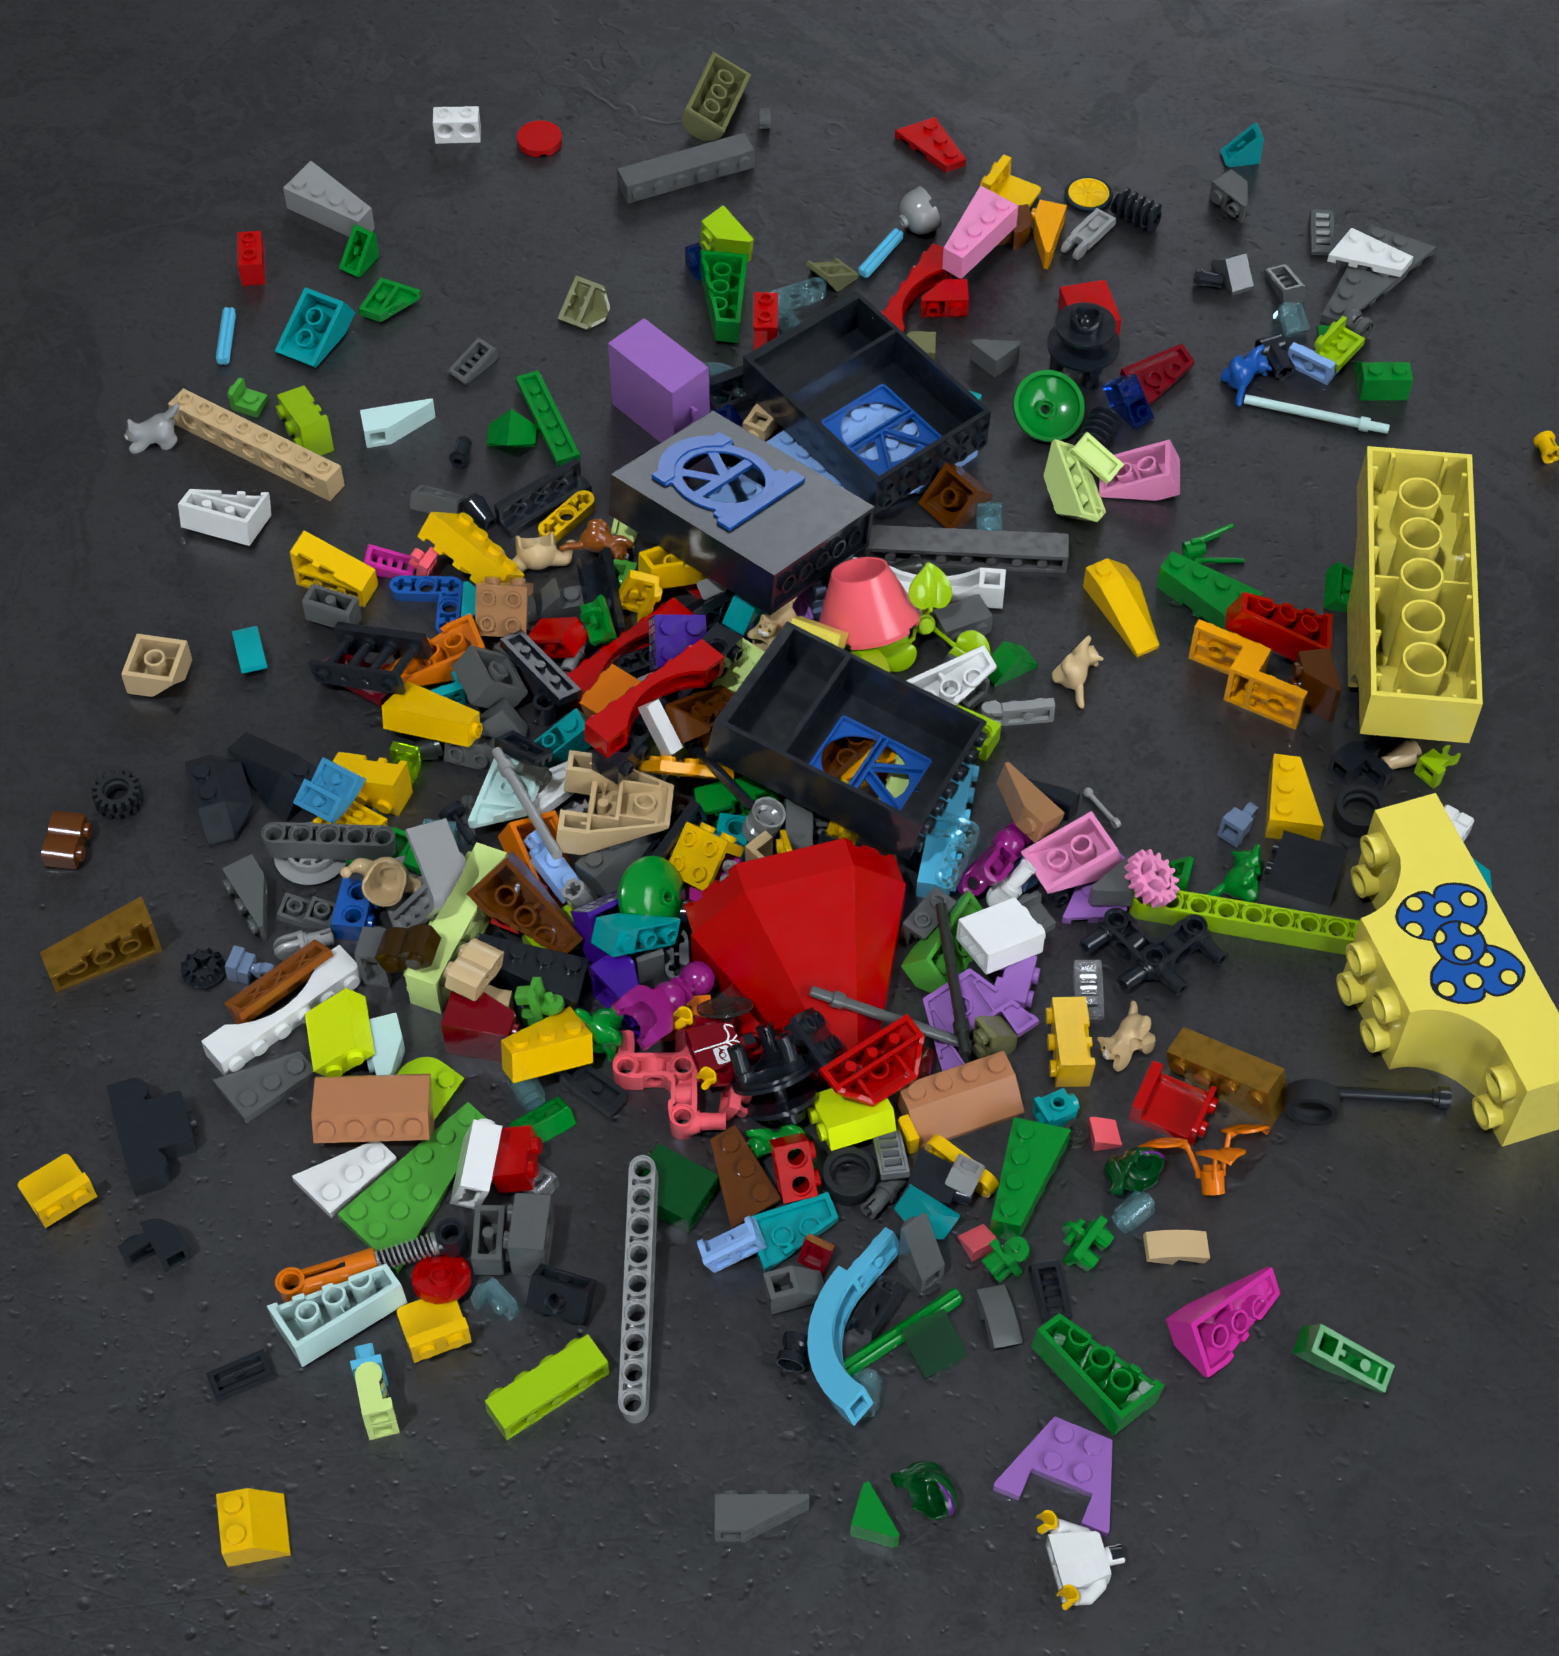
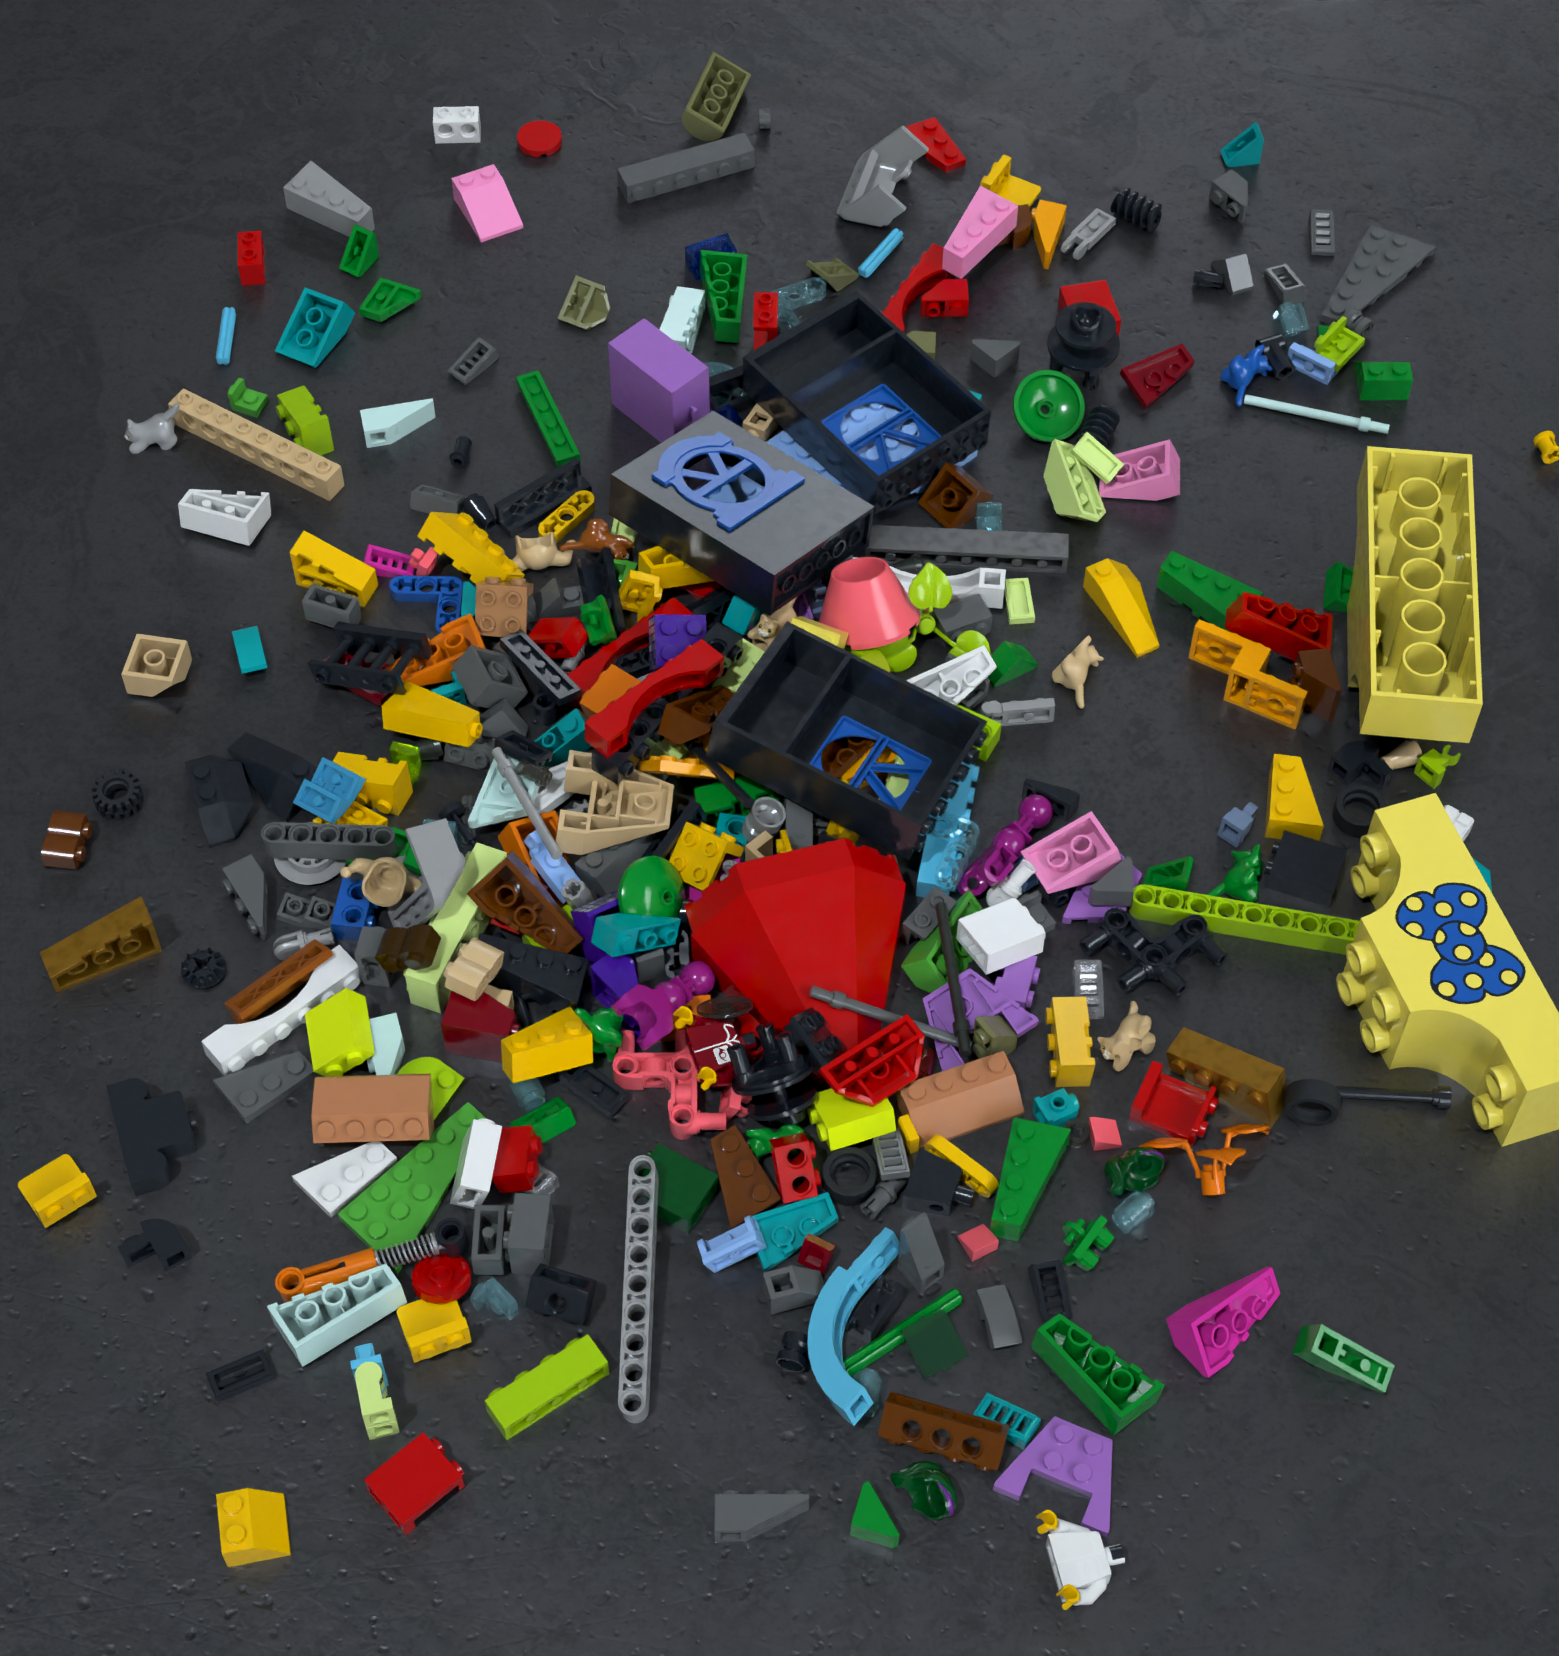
sand blue piece [225,945,274,985] -> none
green slope [487,409,537,447] -> none
bright green hips [514,977,565,1025] -> none
white slope [638,699,683,756] -> none
light grey slope [697,578,727,600] -> none
lime slope [700,205,754,263] -> none
teal slope [894,1184,960,1239] -> none
light grey cylinder [898,186,941,235] -> none
light grey slope [945,1154,985,1196] -> none
green hips [981,1236,1030,1283] -> none
medium nougat slope [996,762,1065,843] -> none
yellow wheel [1065,176,1113,212] -> none
light grey hinge [1083,787,1121,829] -> none
clear blue slope [1102,374,1154,429] -> none
bright pink gear [1124,849,1180,908] -> none
tan slope [1143,1230,1210,1265] -> none
green plant [1181,523,1245,564] -> none
white wing [1327,228,1413,277] -> none
none -> red panel [364,1432,465,1536]
none -> bright pink slope [451,164,523,242]
none -> light aqua wedge [659,286,706,354]
none -> light grey windscreen [837,125,929,227]
none -> reddish brown brick [878,1391,1010,1471]
none -> teal slope [973,1393,1041,1451]
none -> yellowish green tile [1004,578,1035,625]

